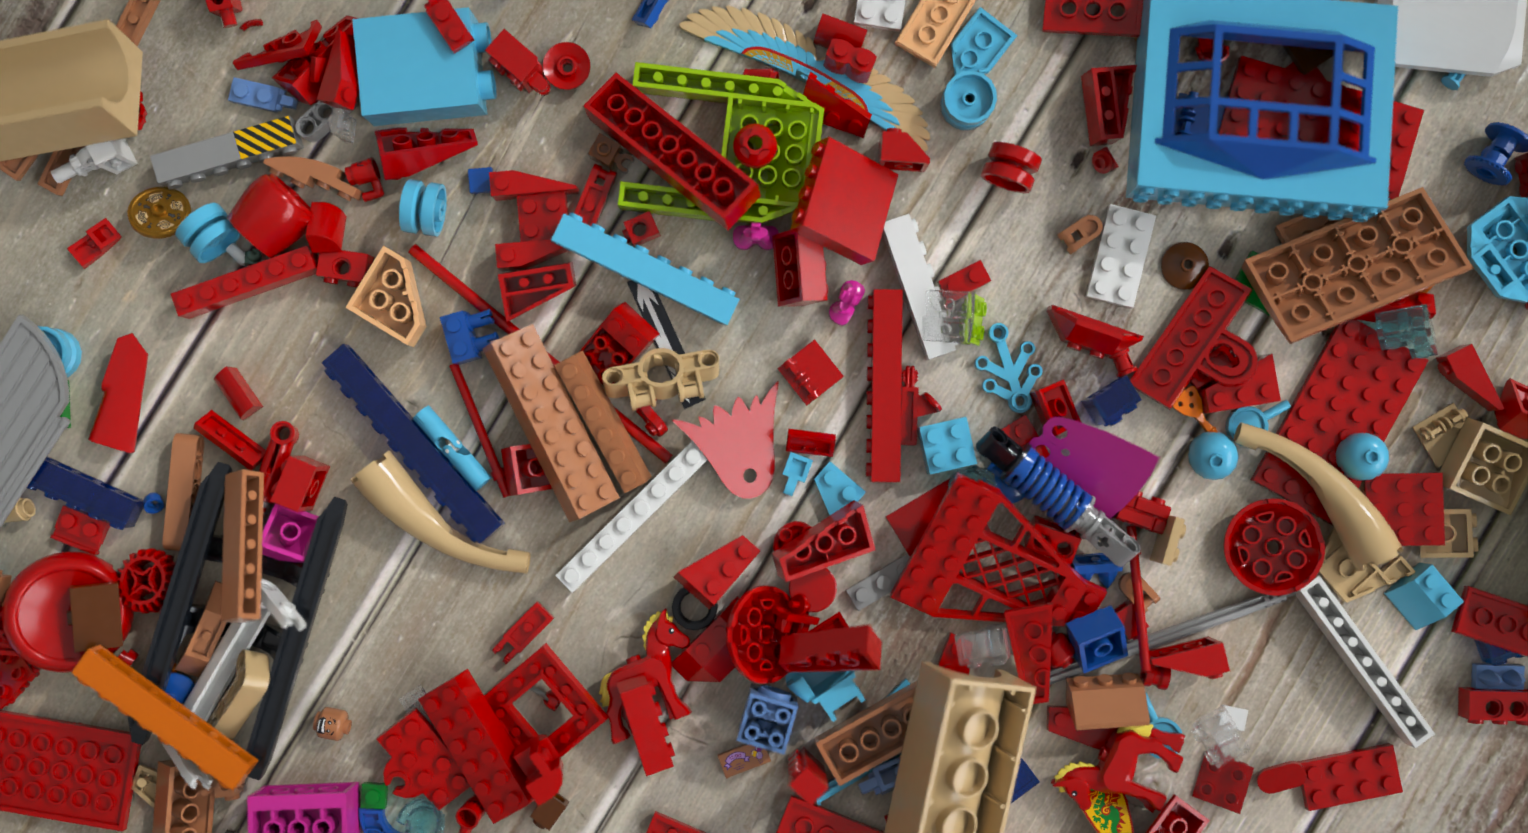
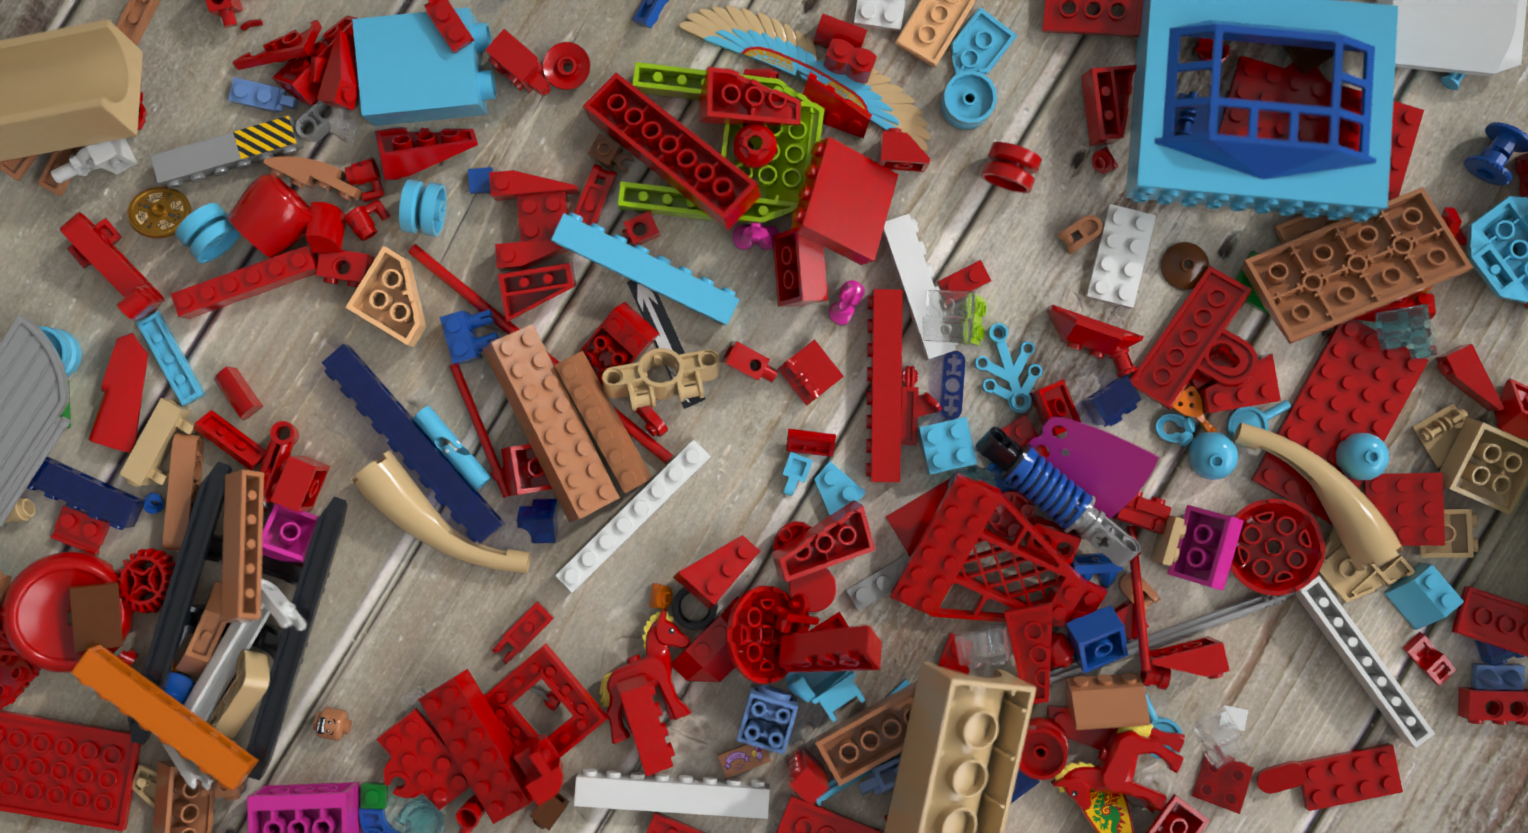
arm [226,243,262,266] -> none
piece [672,381,779,499] -> none
none -> red beam [59,212,165,320]
none -> tan brick [119,398,197,487]
none -> medium azure tile [136,311,206,406]
none -> red piece [344,200,391,242]
none -> clear blue brick [517,499,558,544]
none -> white brick [574,769,770,819]
none -> orange plate [649,583,673,609]
none -> red wedge [699,67,801,126]
none -> red torso [721,341,778,383]
none -> clear blue beam [939,351,966,420]
none -> red dish [988,490,1035,538]
none -> red wheel [1019,717,1069,780]
none -> medium azure piece [1156,414,1195,447]
none -> dark pink brick [1167,505,1244,591]
none -> red slope [1402,632,1457,686]
none -> red bracket [1441,207,1467,245]

